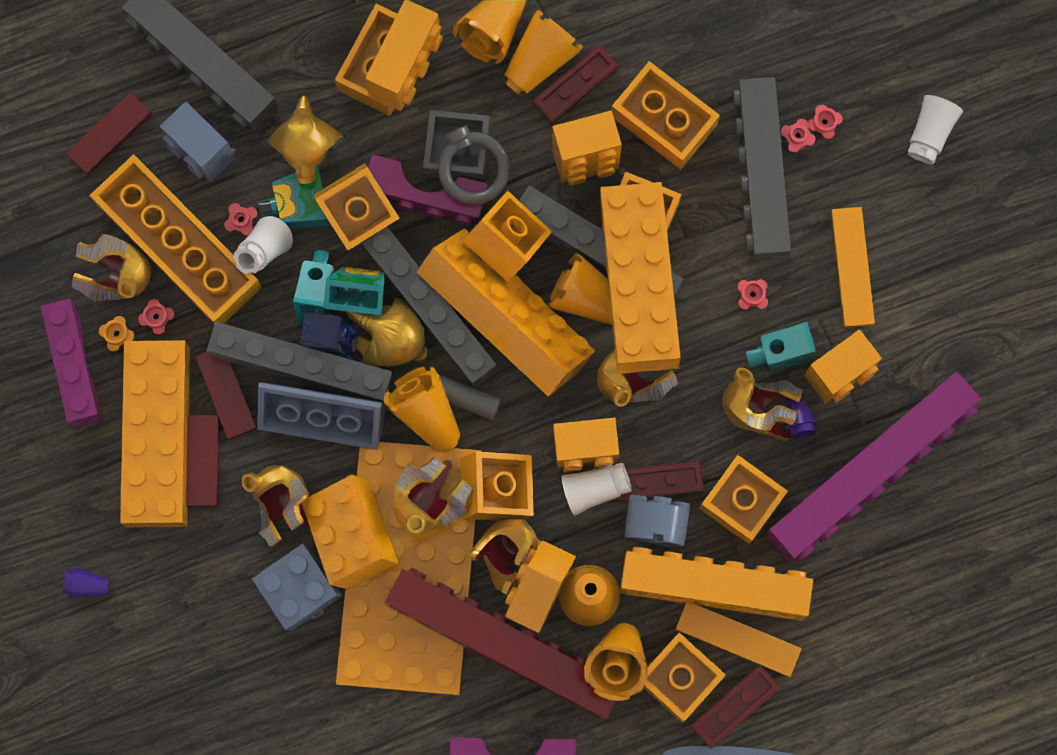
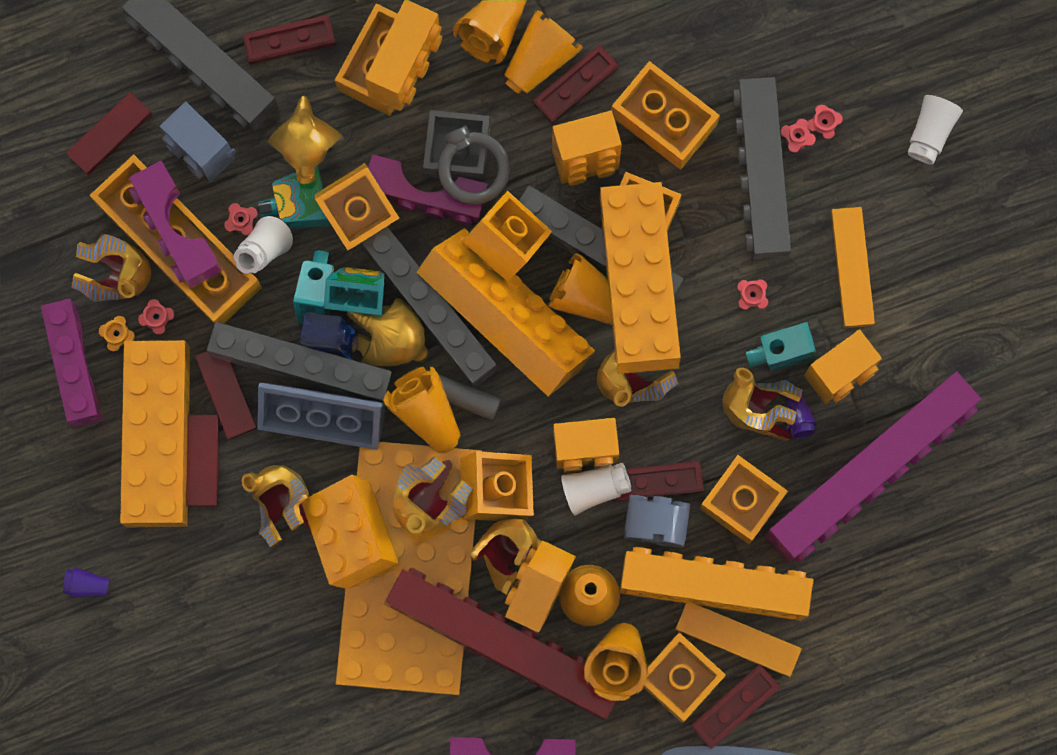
sand blue brick [252,544,343,631] -> none
none -> magenta arch [129,160,222,288]
none -> dark red tile [242,14,336,65]

